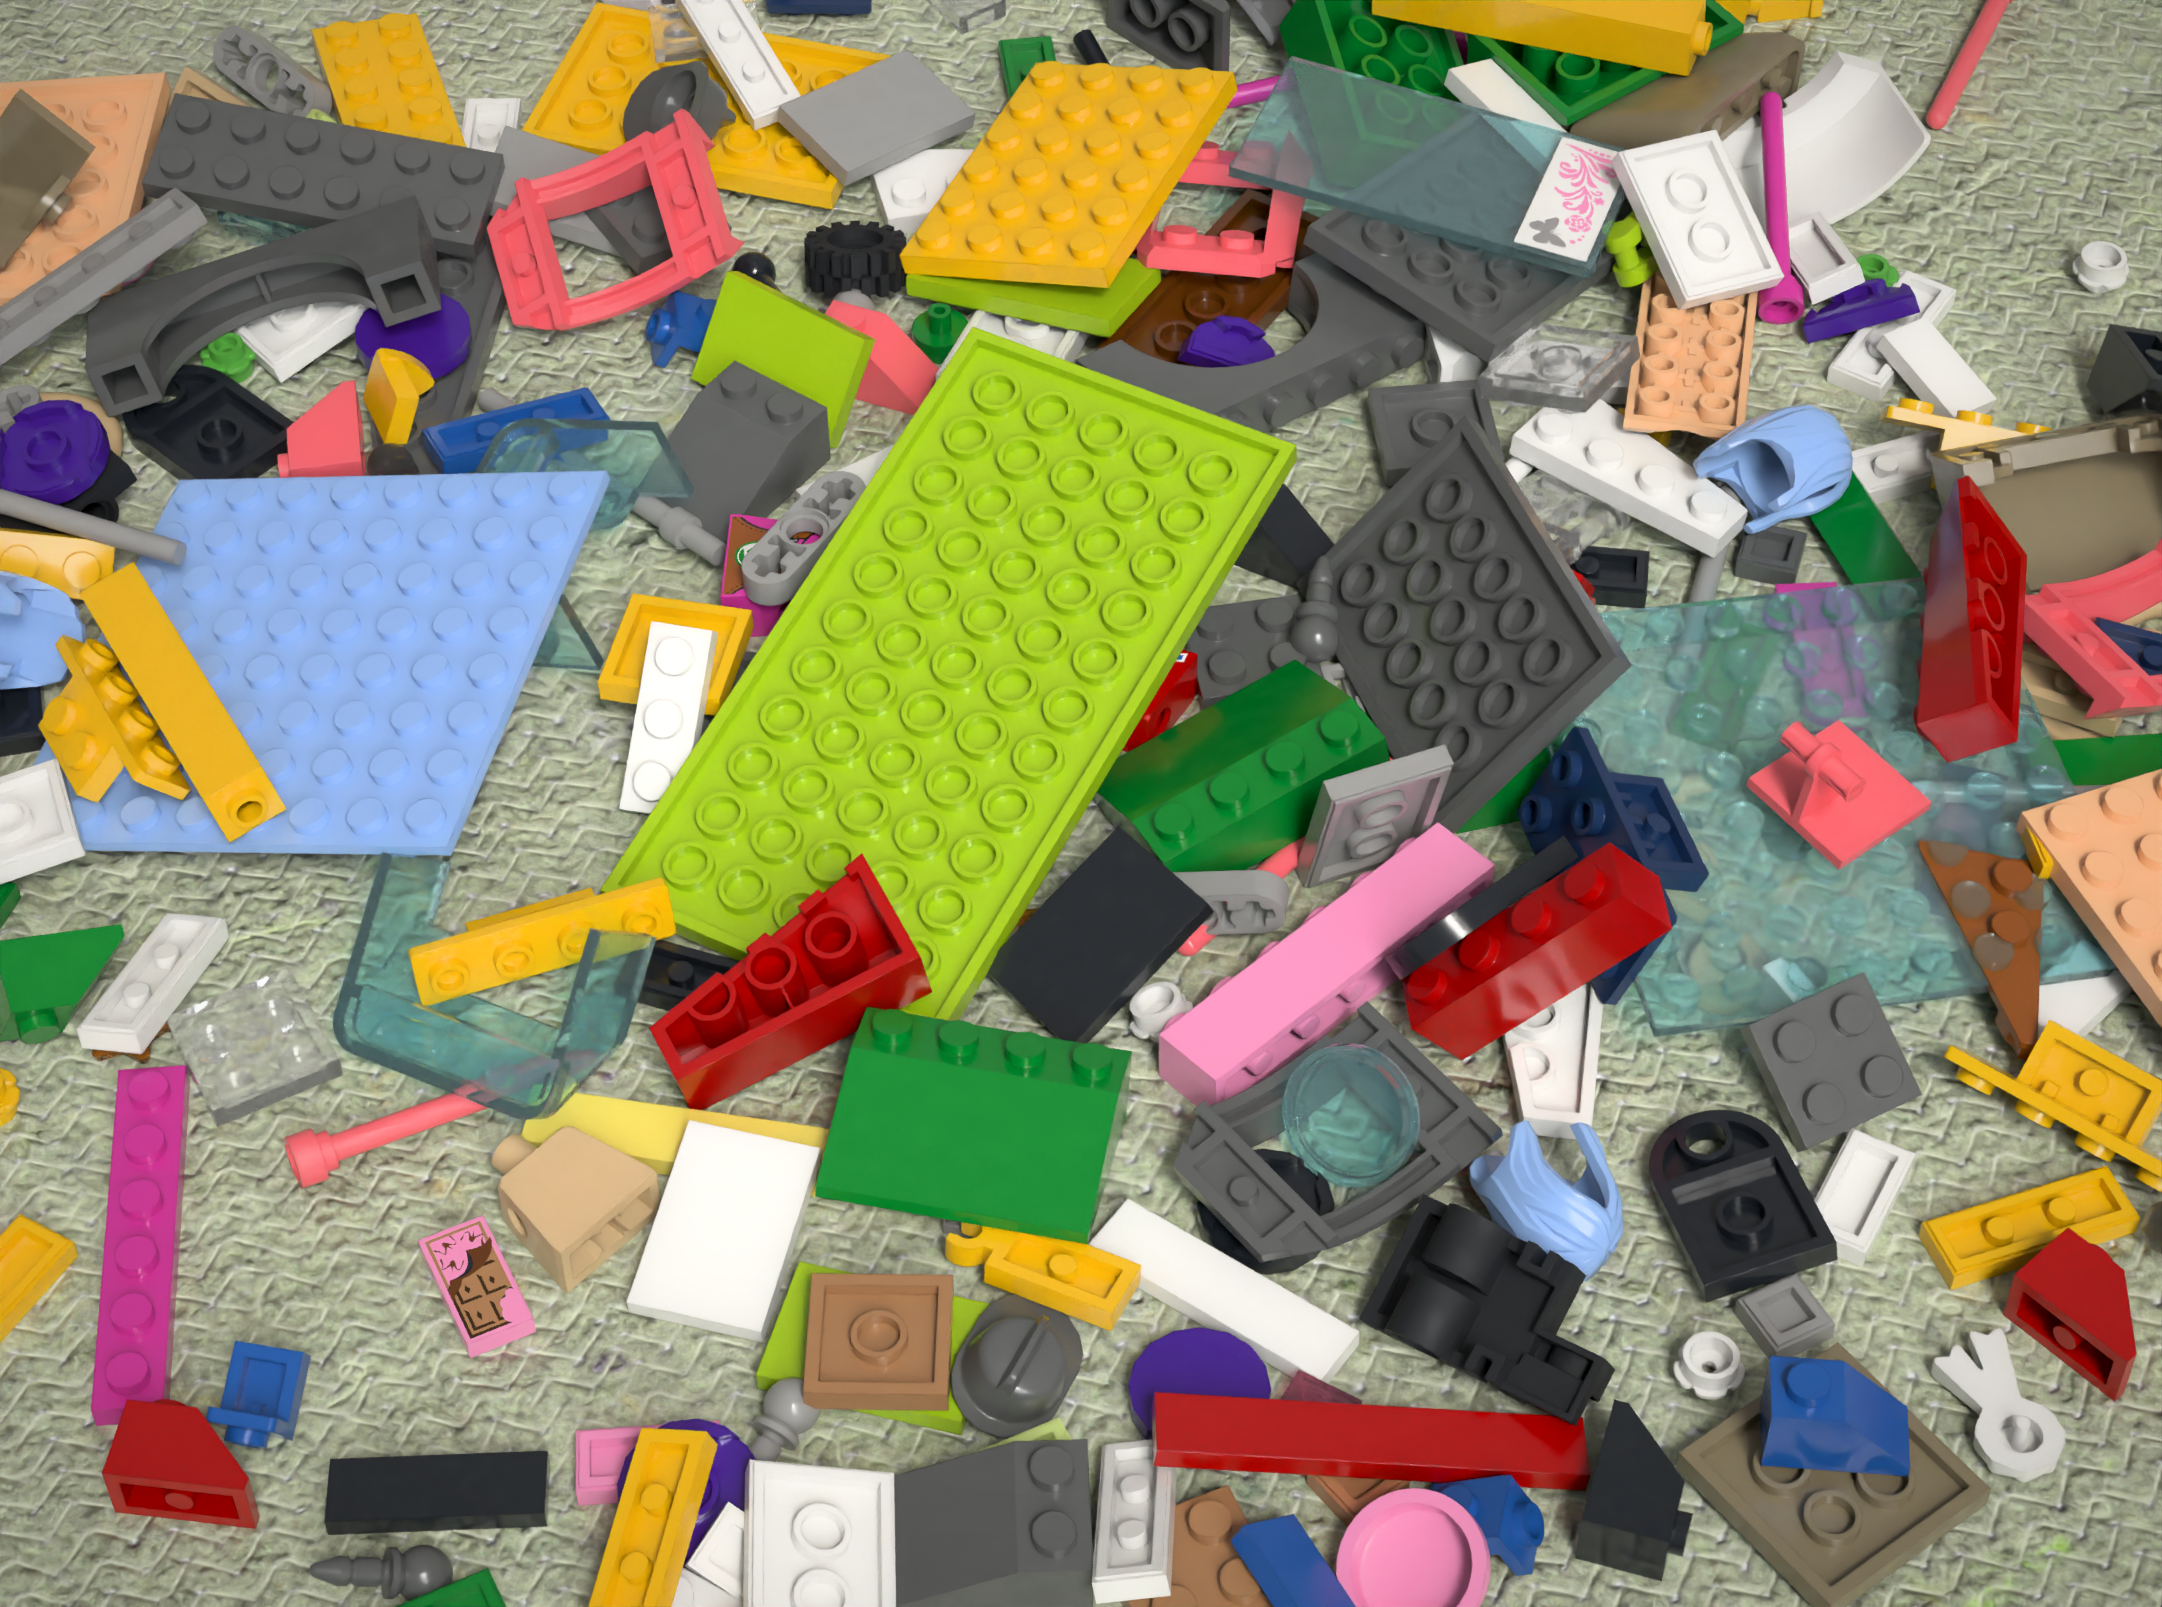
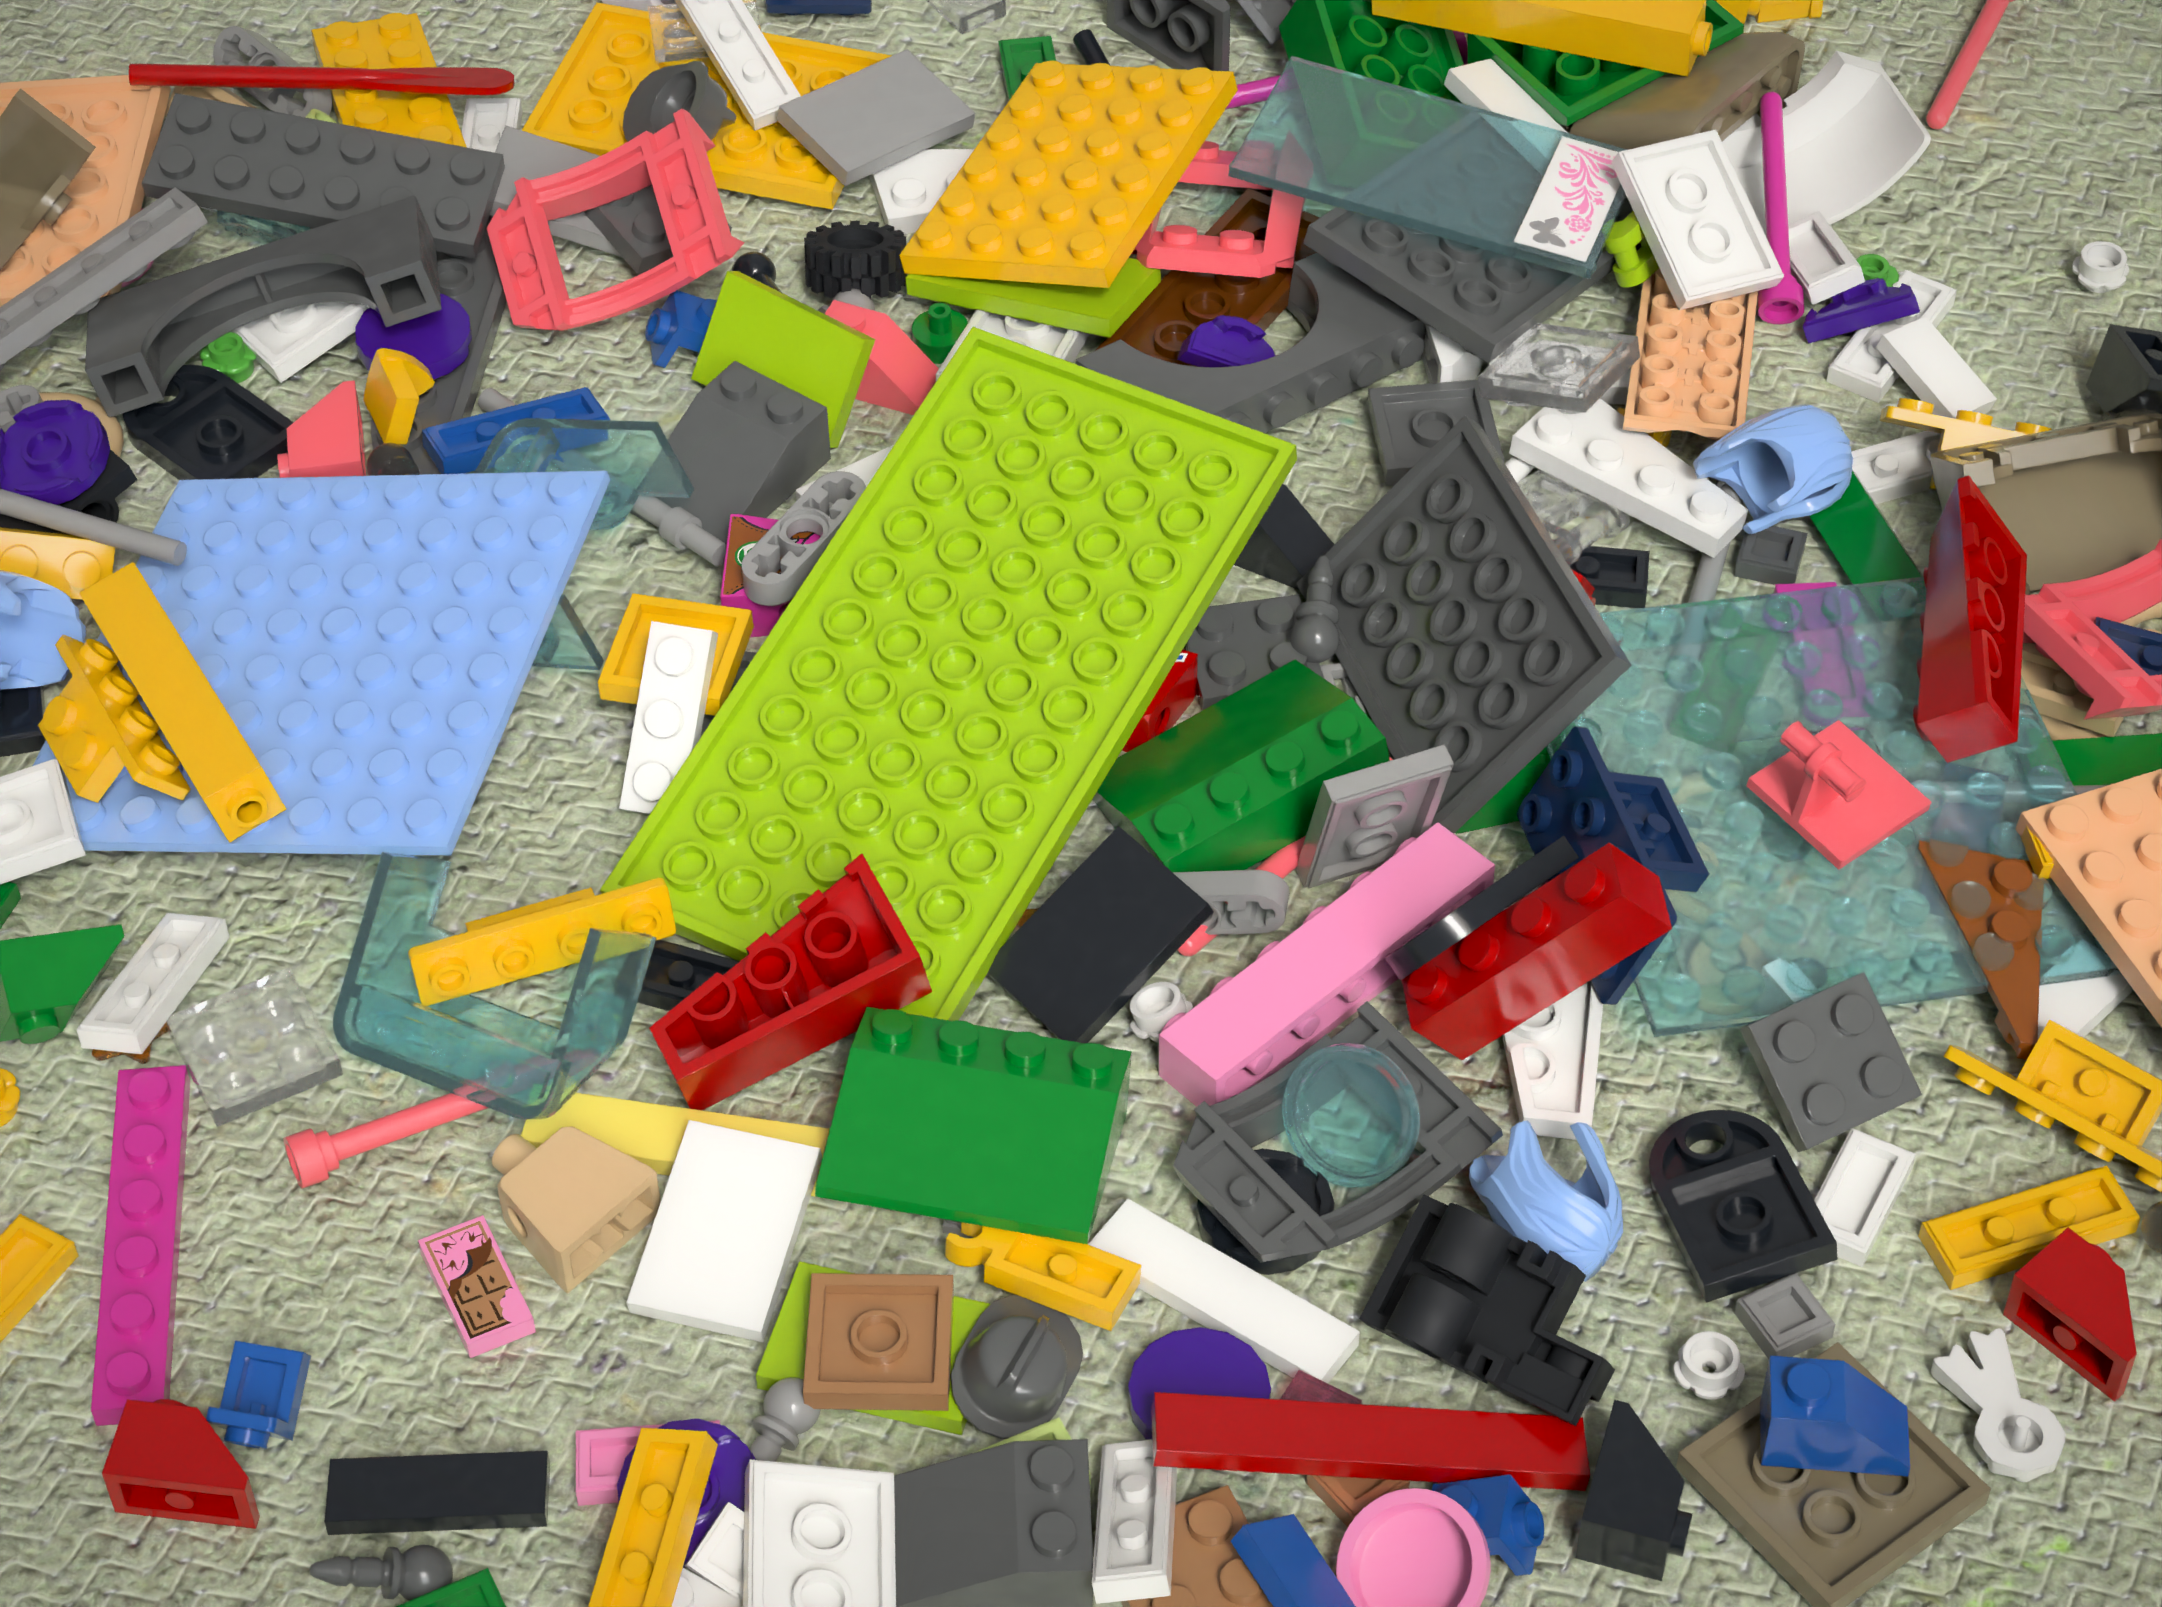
none -> red piece [129,63,515,95]

